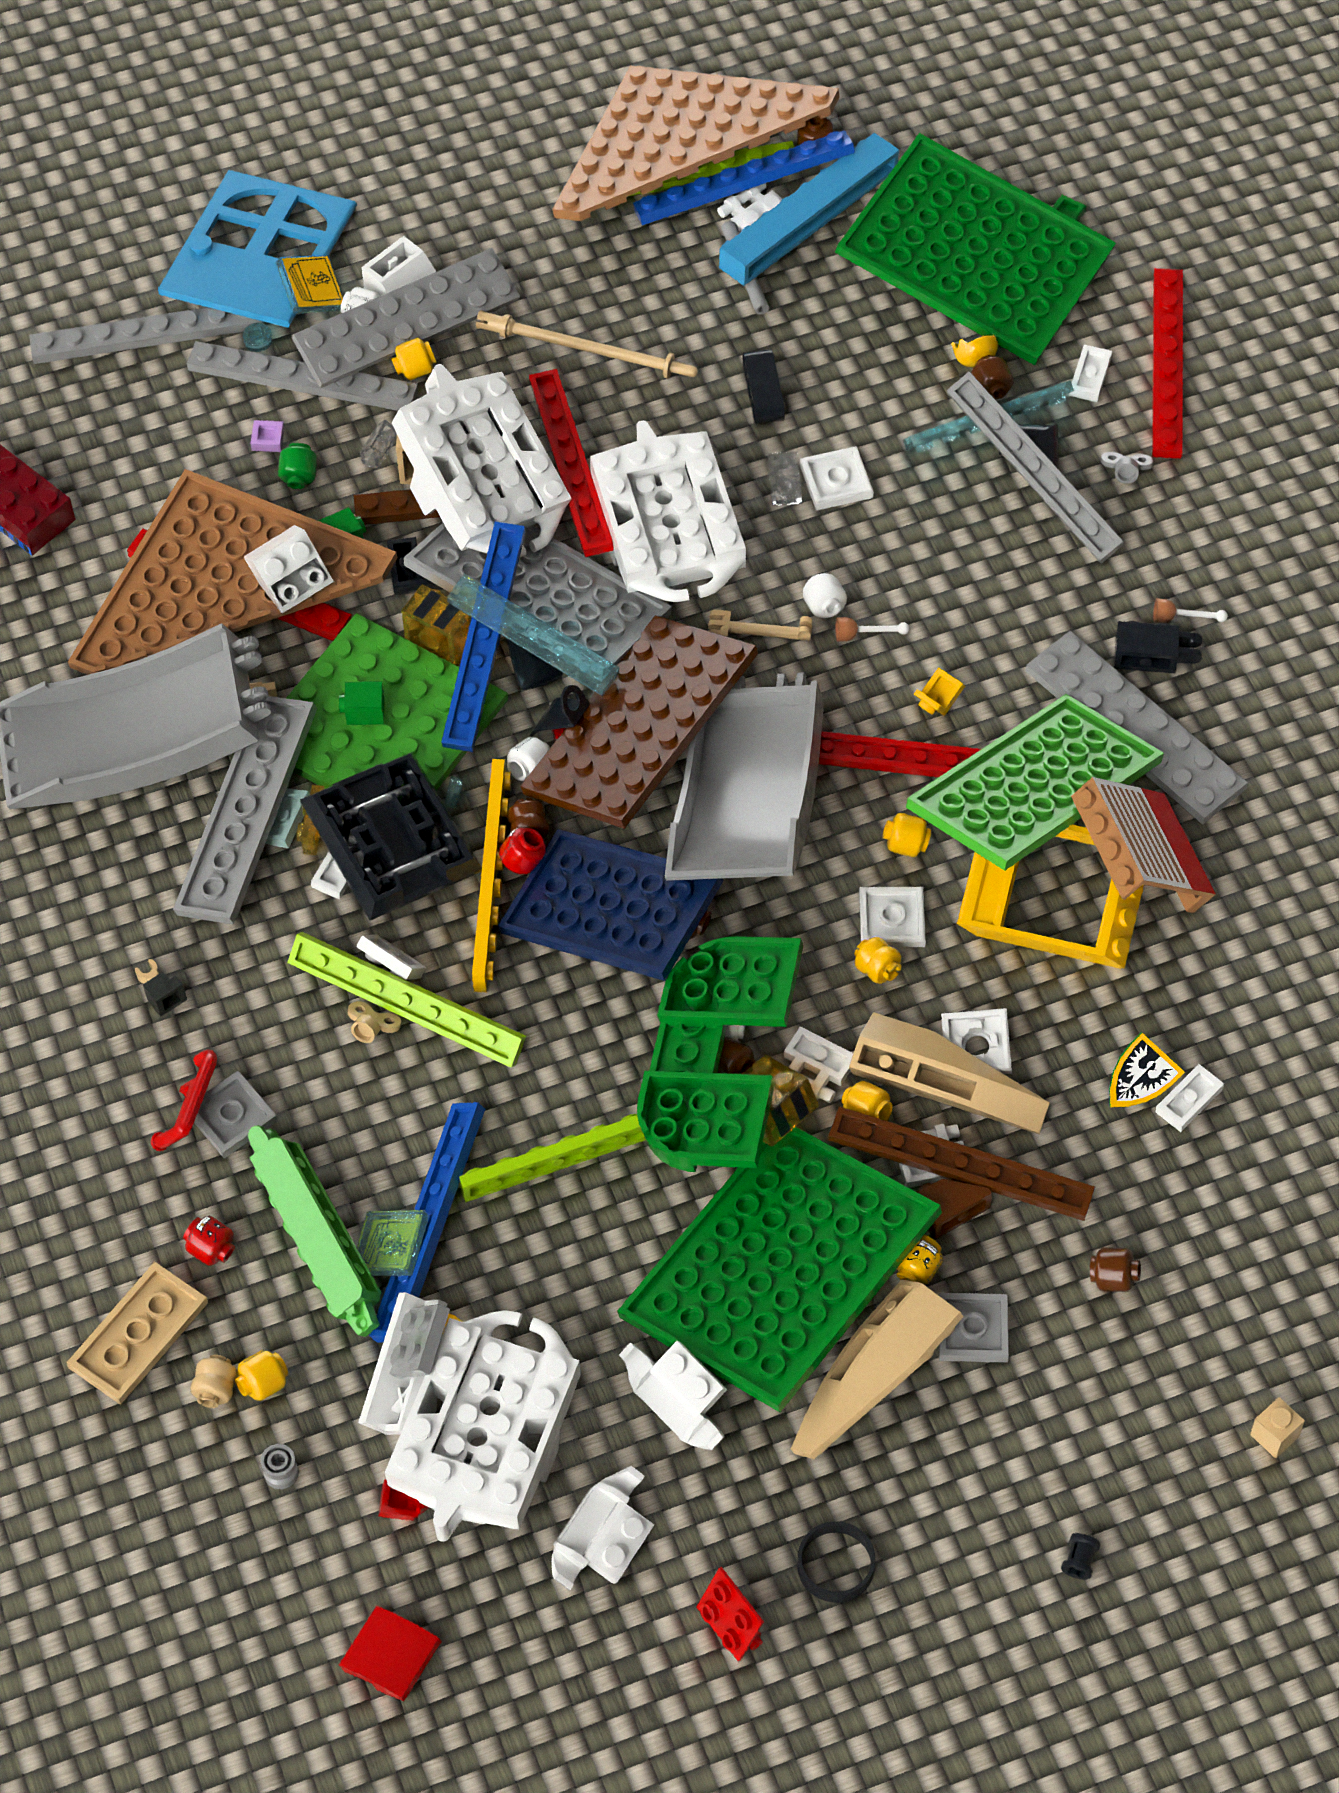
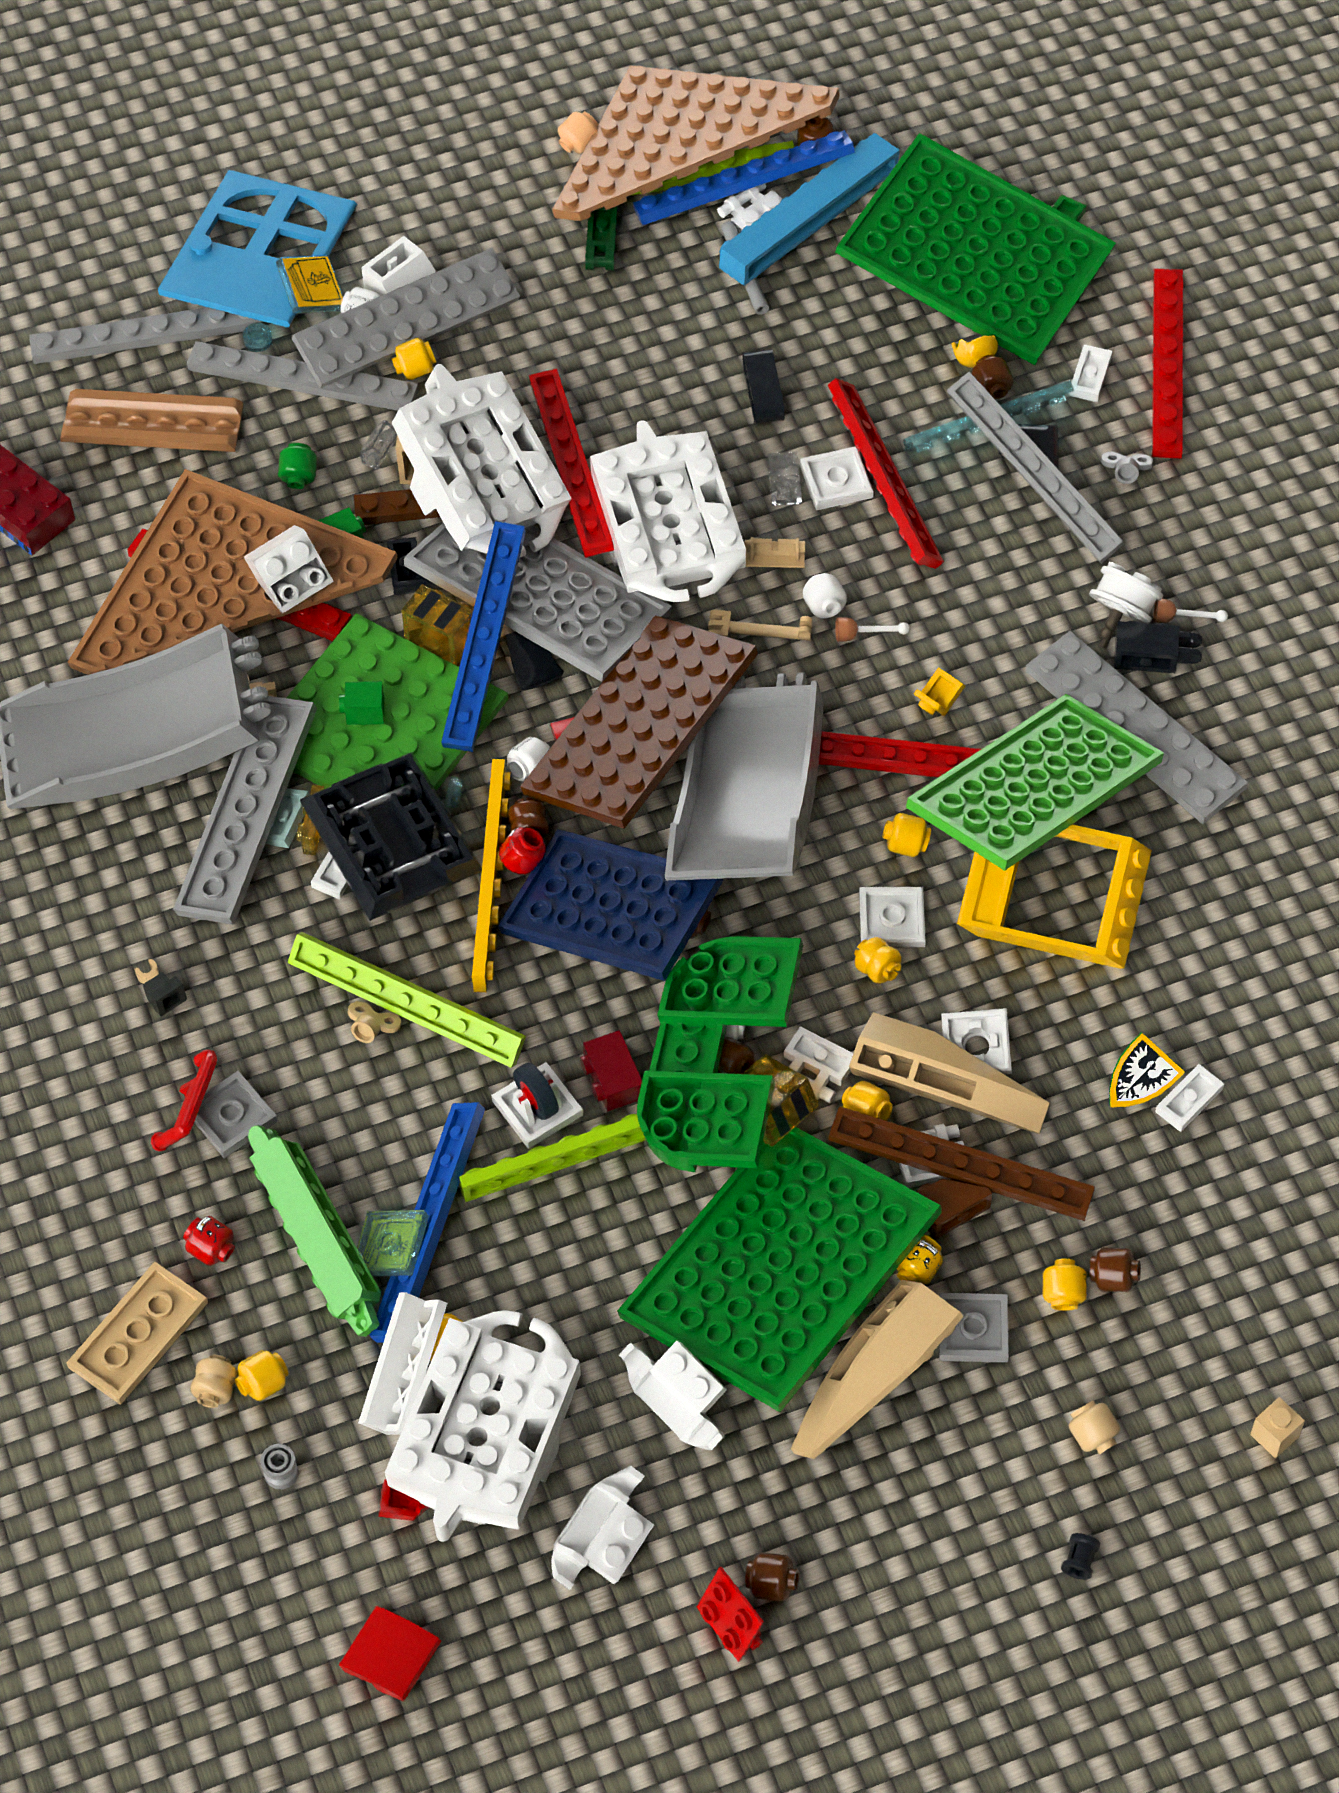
lavender plate [250,420,284,452] -> none
white plate [356,934,427,980] -> none
light grey plate [390,1304,450,1379] -> none
clear light blue plate [447,574,620,696] -> none
tan bar [476,310,698,379] -> none
black piece [529,685,590,737] -> none
black tyre [797,1521,876,1603] -> none
panel [1071,777,1216,913] -> none
none -> medium nougat plate [60,389,244,452]
none -> white plate [491,1062,583,1149]
none -> light nougat head [558,111,599,154]
none -> dark red brick [580,1030,642,1112]
none -> dark green plate [585,206,618,271]
none -> tan hinge [745,537,805,568]
none -> reddish brown head [745,1553,800,1602]
none -> red plate [828,378,944,569]
none -> yellow head [1043,1259,1087,1311]
none -> tan head [1069,1400,1121,1454]
none -> white wheel [1089,562,1163,649]

